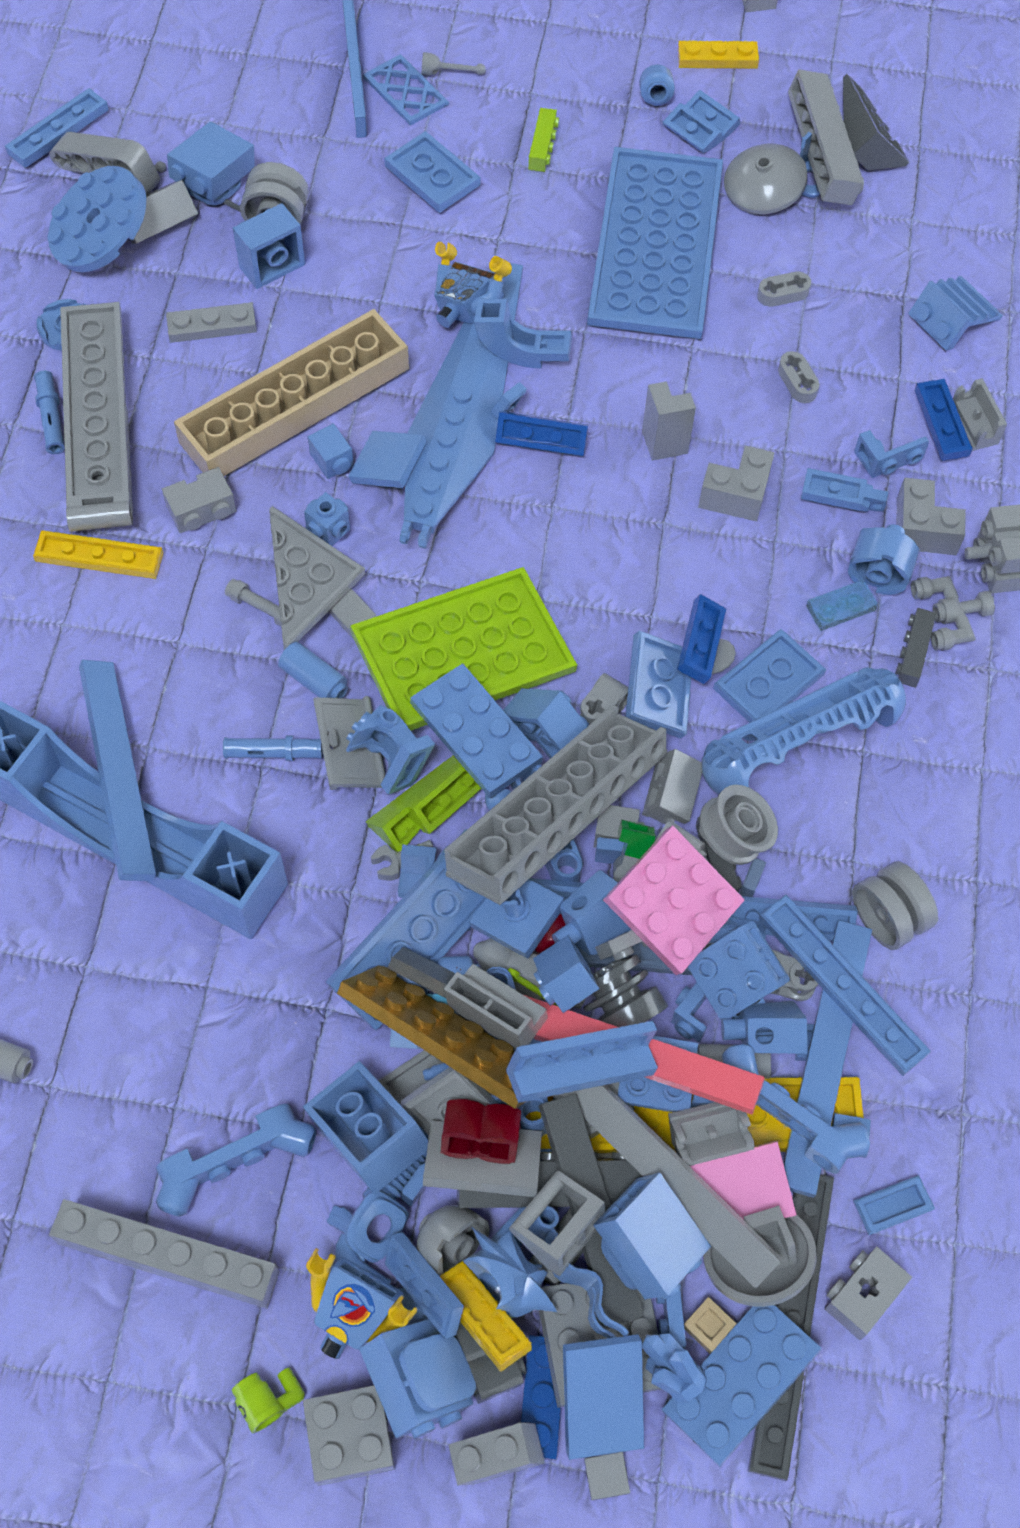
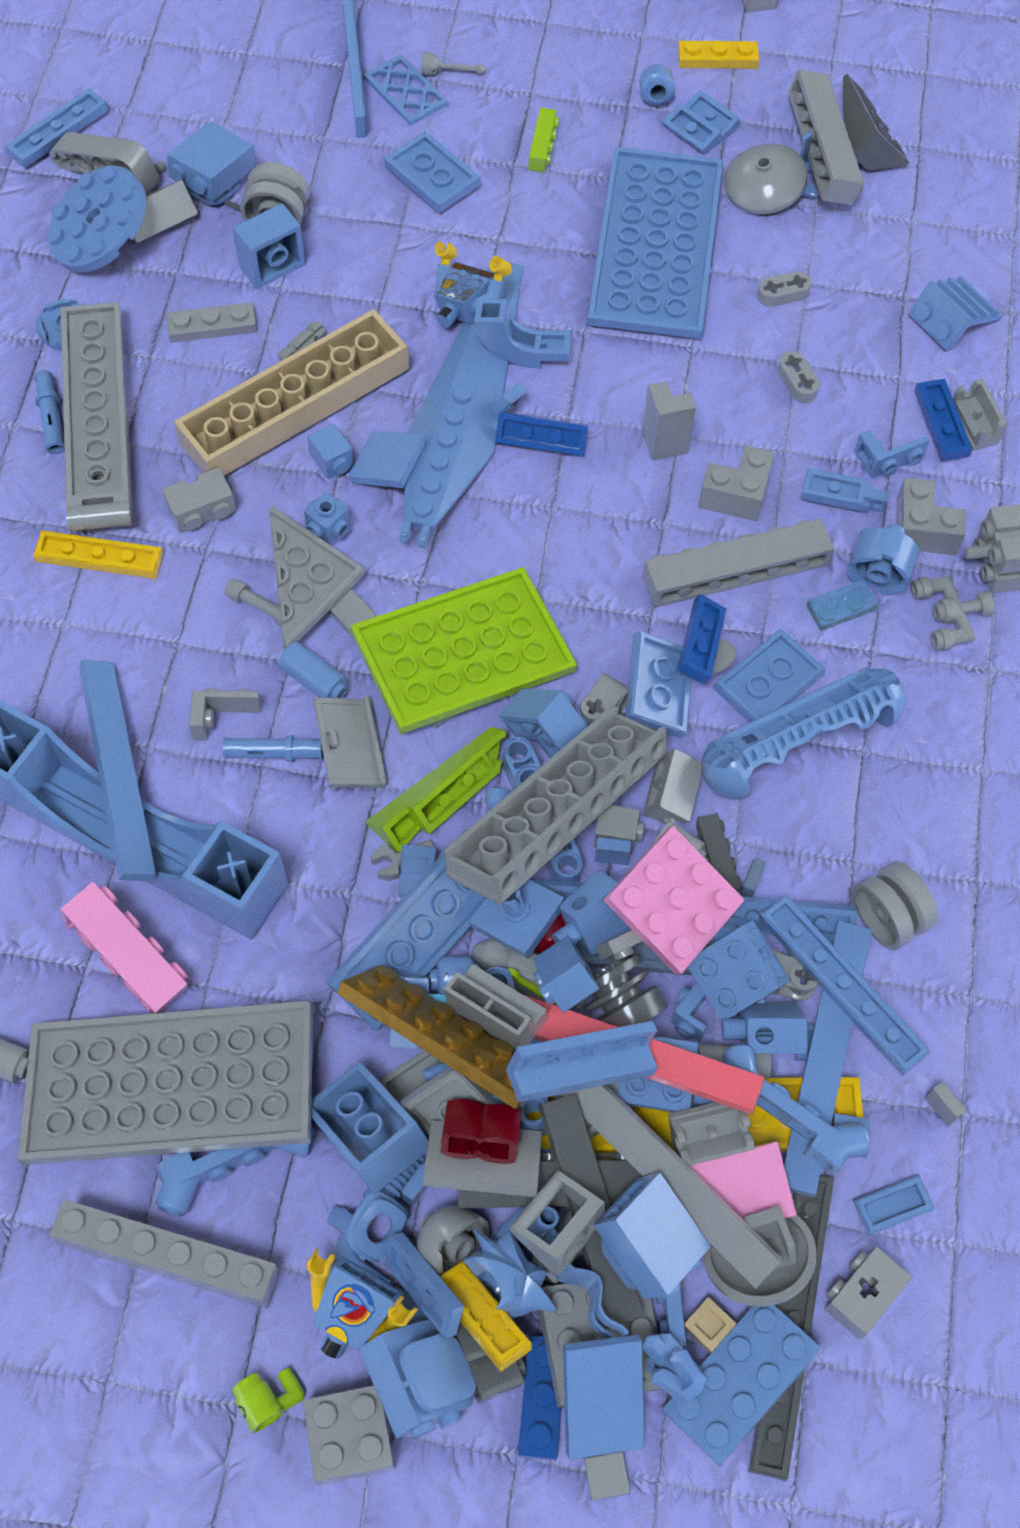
medium blue tile [346,704,435,795] -> none
dark grey tile [388,947,455,998] -> none
medium blue plate [410,663,543,798] -> none
light grey brick [448,1423,545,1485] -> none
green leg [613,819,656,882] -> none
light grey wheel [699,785,778,865] -> none
dark grey piece [895,608,937,688] -> none
none -> light grey plate [18,1001,313,1165]
none -> bright pink wedge [60,882,188,1014]
none -> light grey bracket [189,688,261,741]
none -> light grey axle [277,321,325,361]
none -> light grey brick [643,519,834,608]
none -> light grey tile [925,1082,966,1127]

